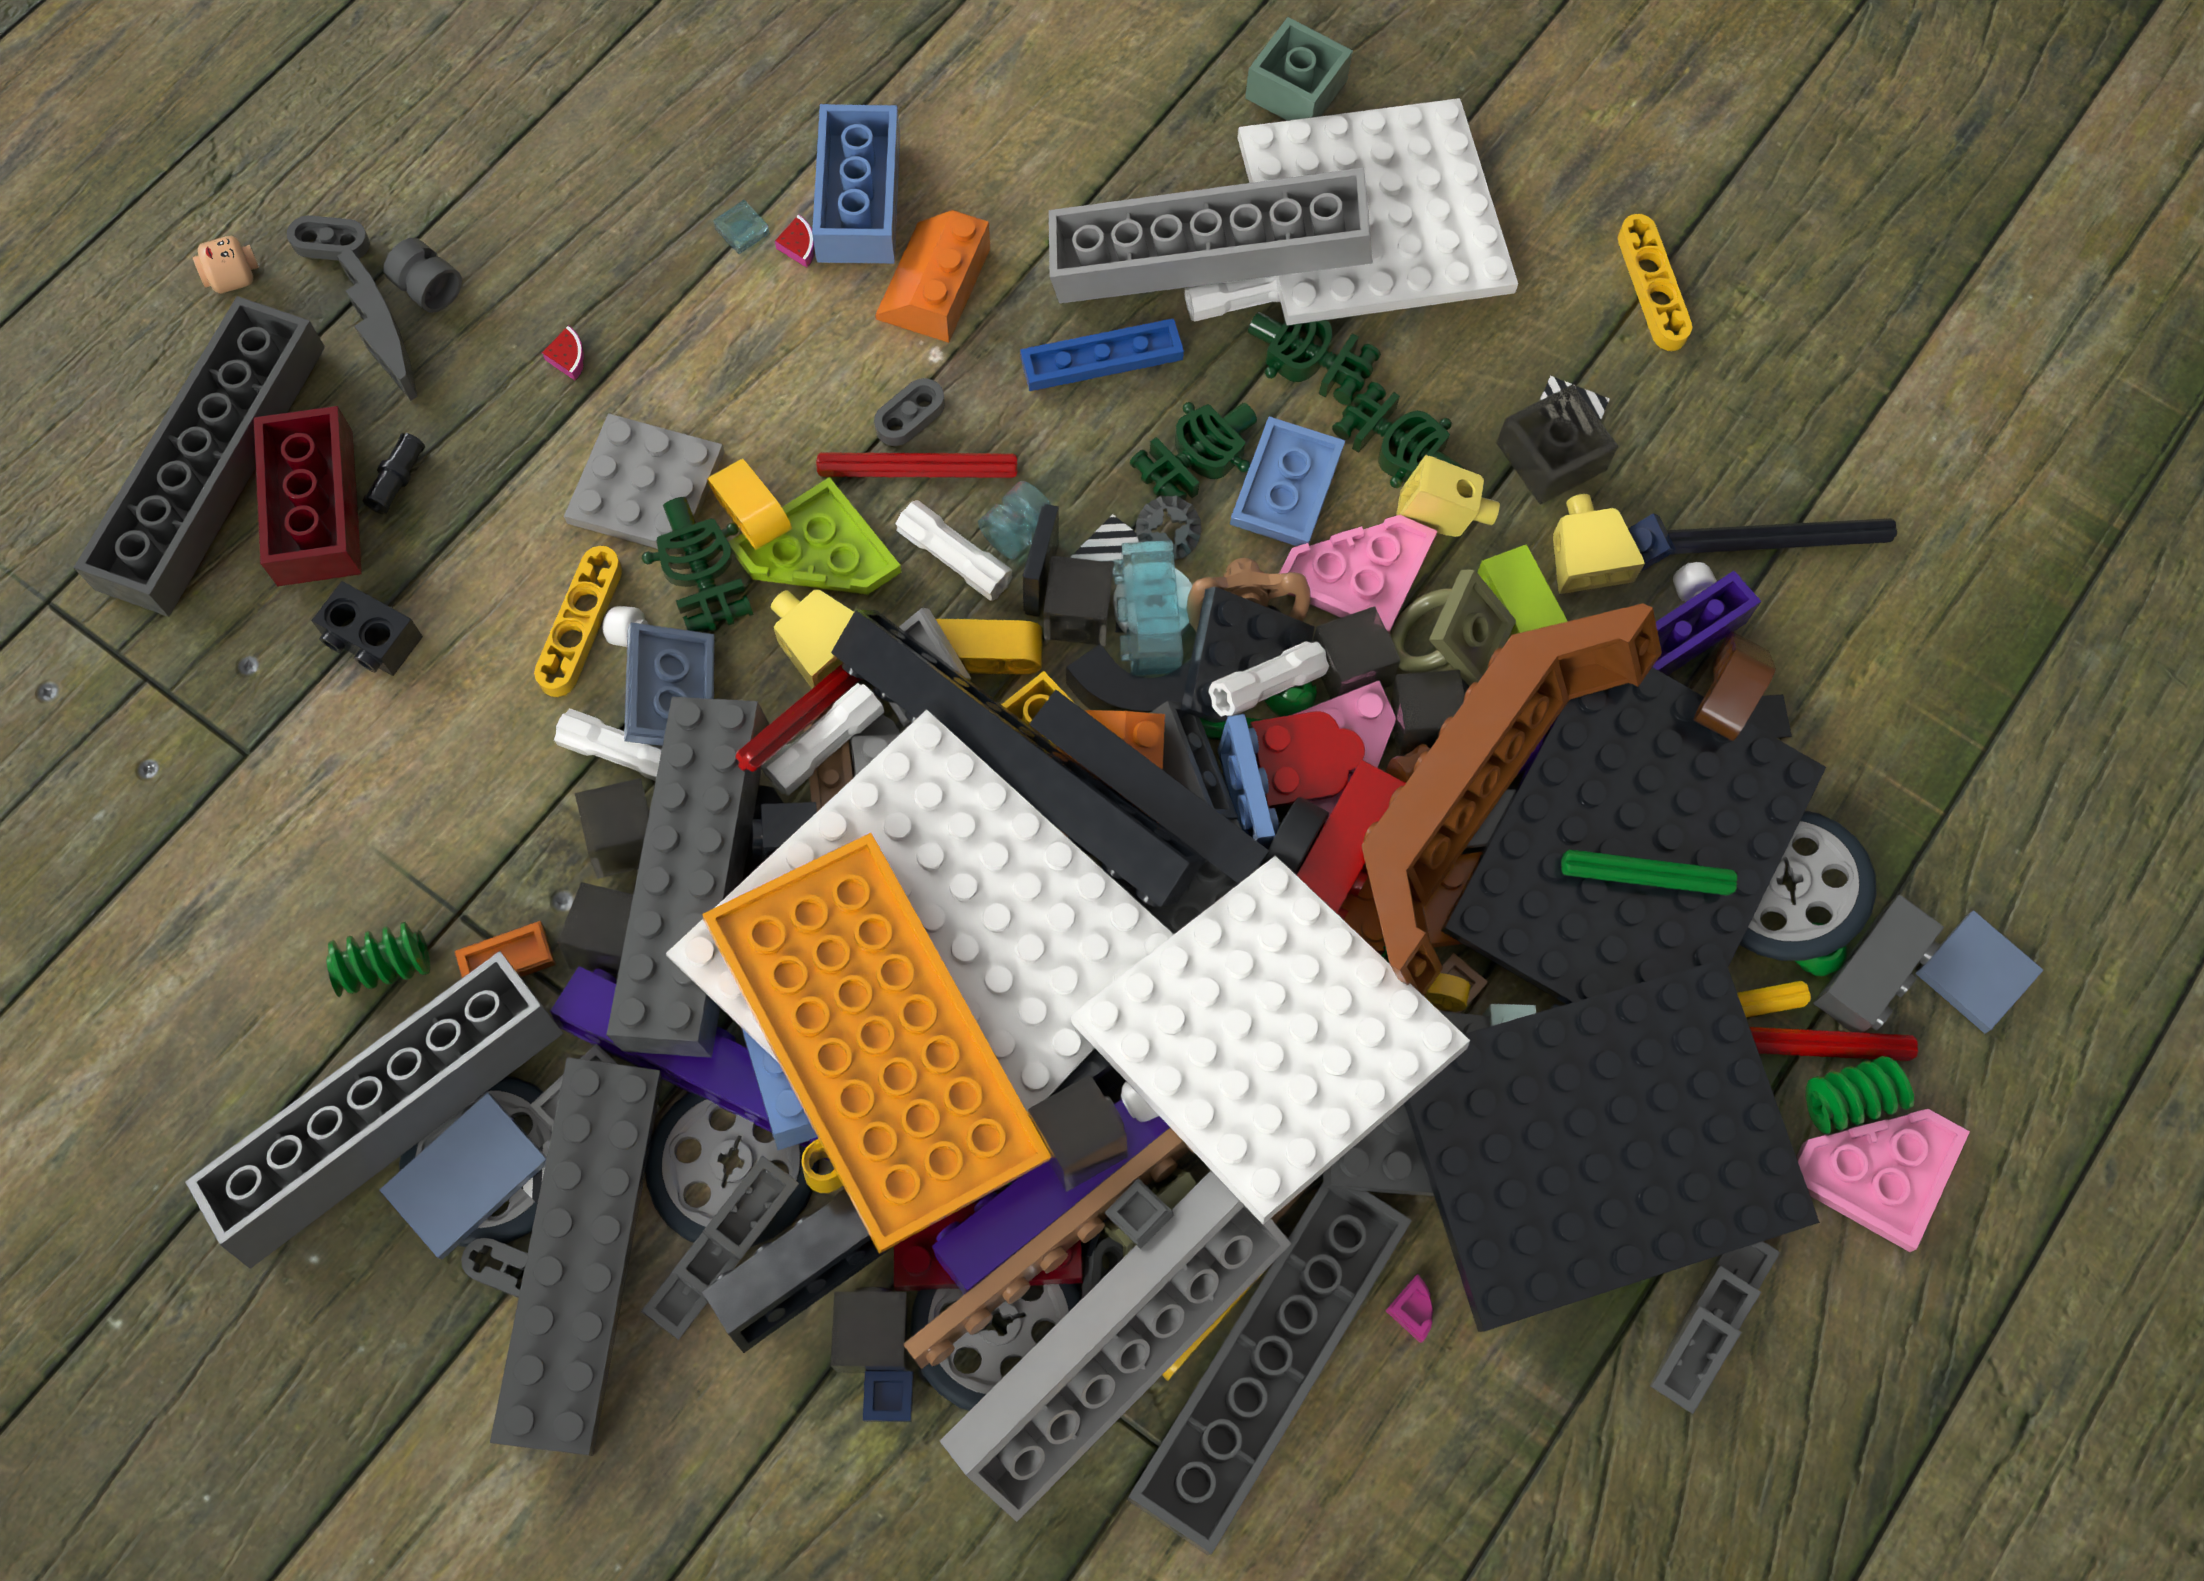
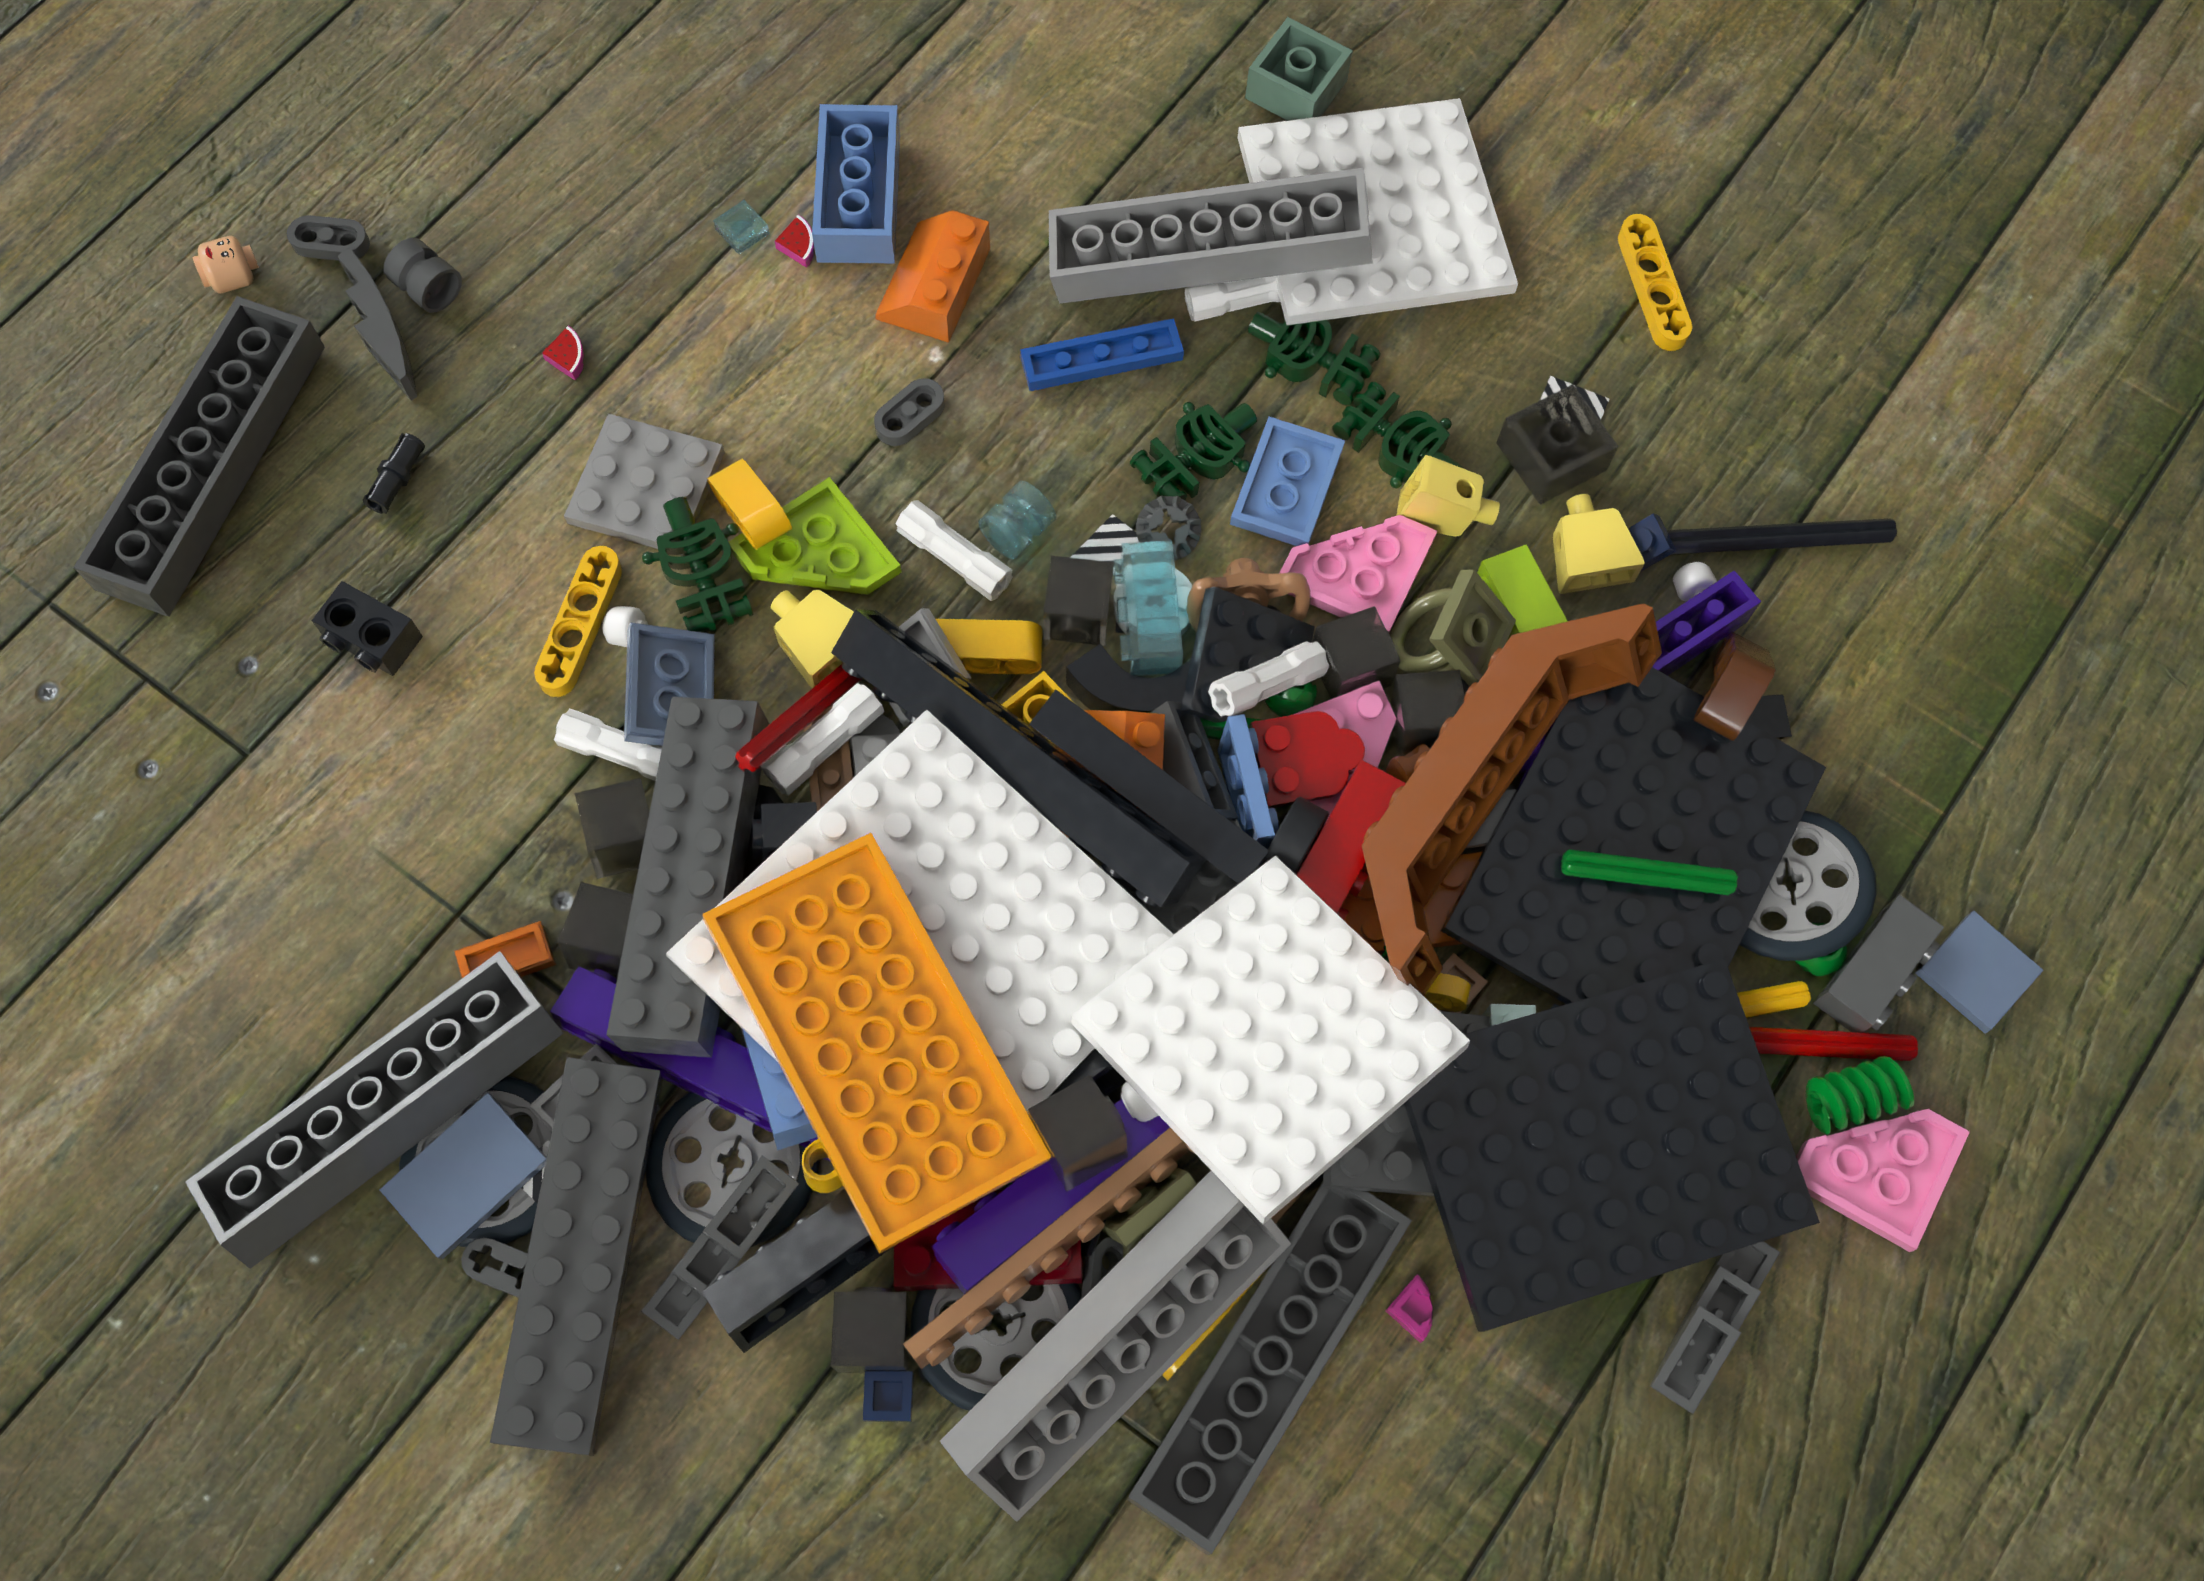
dark red brick [254,406,362,586] -> none
green piece [326,922,430,997] -> none
red axle [816,452,1018,478] -> none
black tile [1023,503,1059,617] -> none
dark grey tile [1104,1178,1174,1249] -> none

